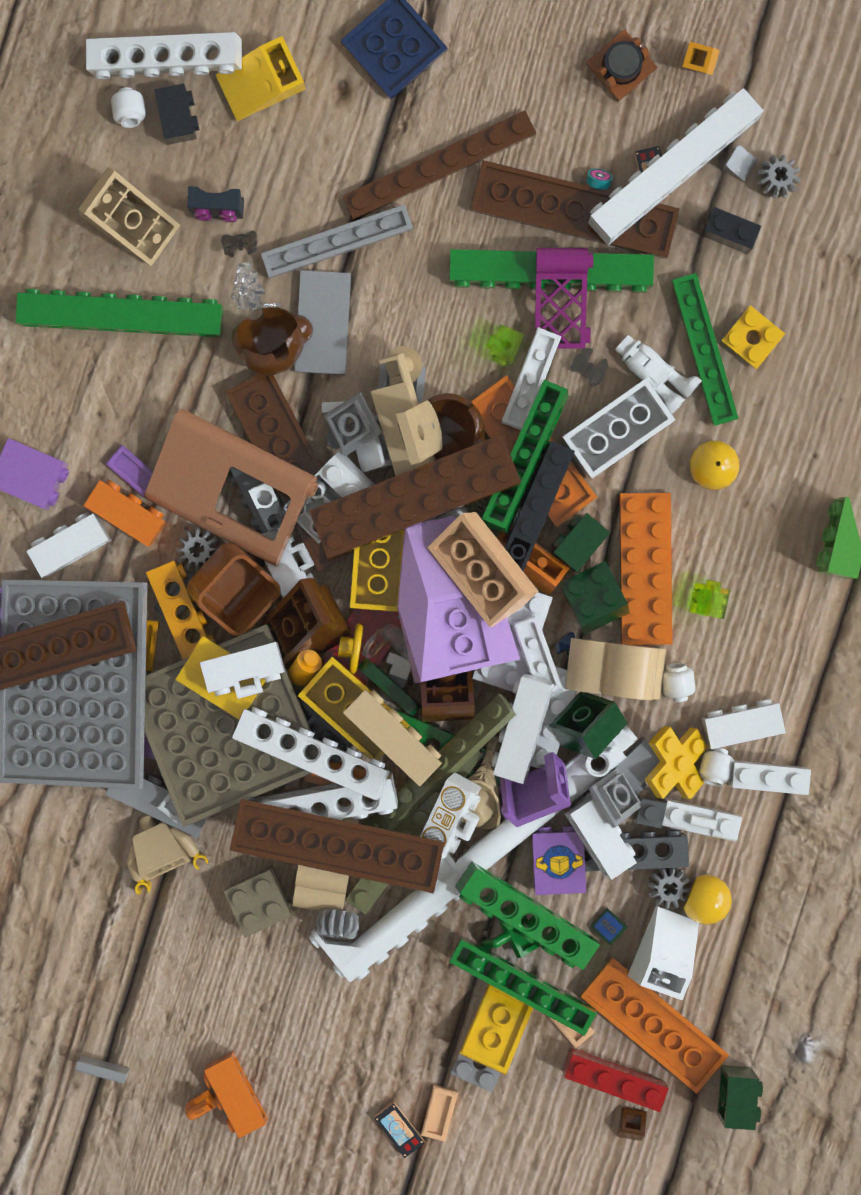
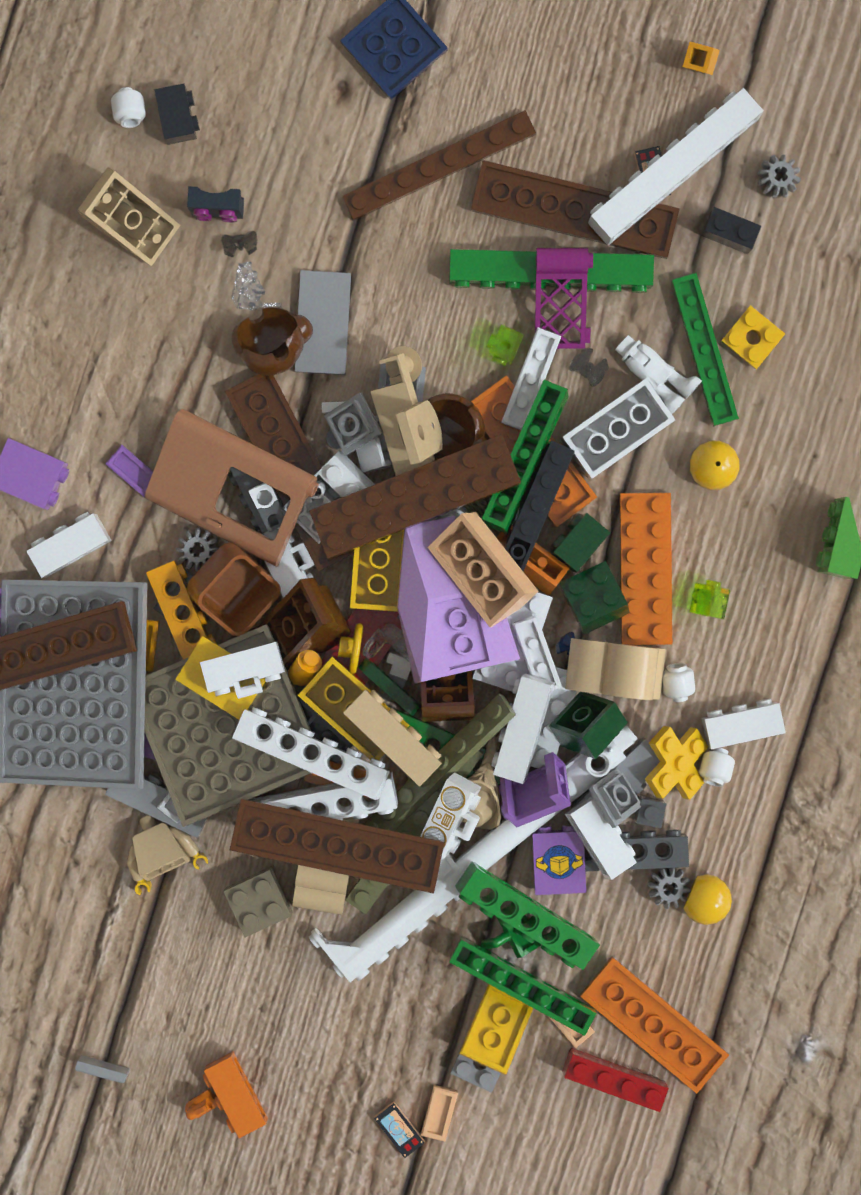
green brick [15,289,224,338] -> none
orange brick [83,479,167,547] -> none
white brick [86,32,242,79] -> none
yellow slope [216,36,306,121] -> none
light grey plate [261,204,413,279] -> none
light grey gear [316,909,359,939] -> none
piece [586,29,658,102] -> none
teal tile [586,169,613,190] -> none
slope [591,908,627,946] -> none
reddish brown slope [617,1107,647,1141] -> none
white slope [627,906,699,1000] -> none
white piece [662,798,742,842] -> none
dark green brick [717,1065,763,1130] -> none
light grey slope [723,144,757,182] -> none
white brick [728,760,811,795] -> none

